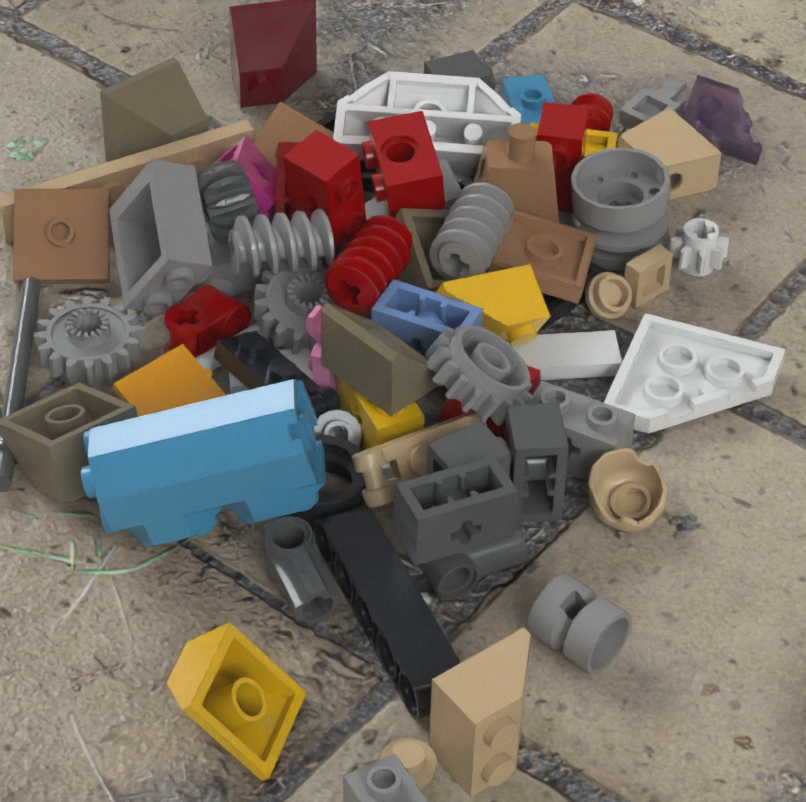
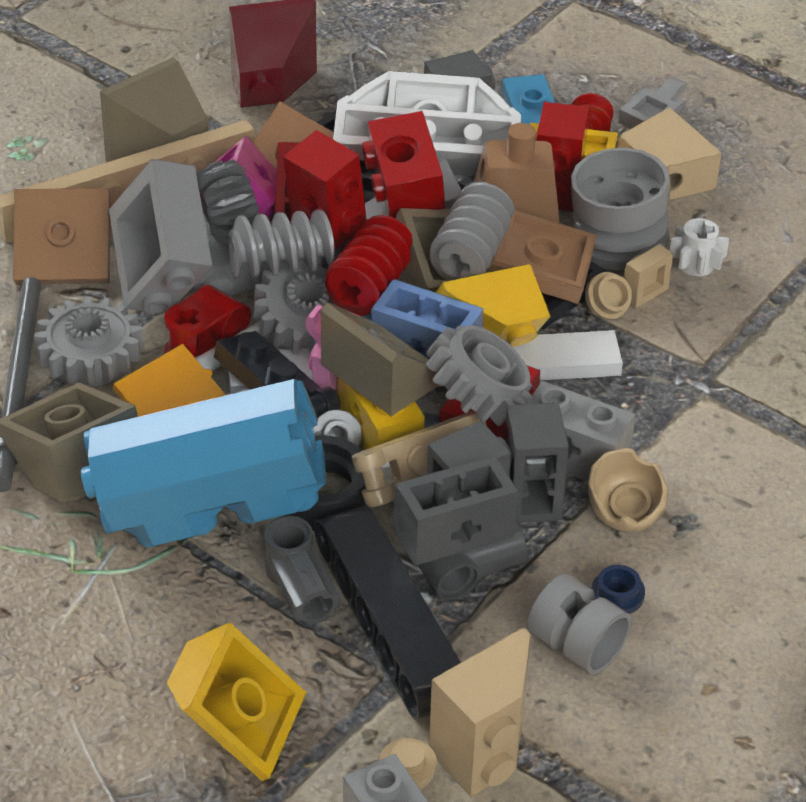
white plate [604,313,786,434] -> none
clear purple wing [683,75,763,165] -> none
none -> dark blue plate [591,565,645,614]

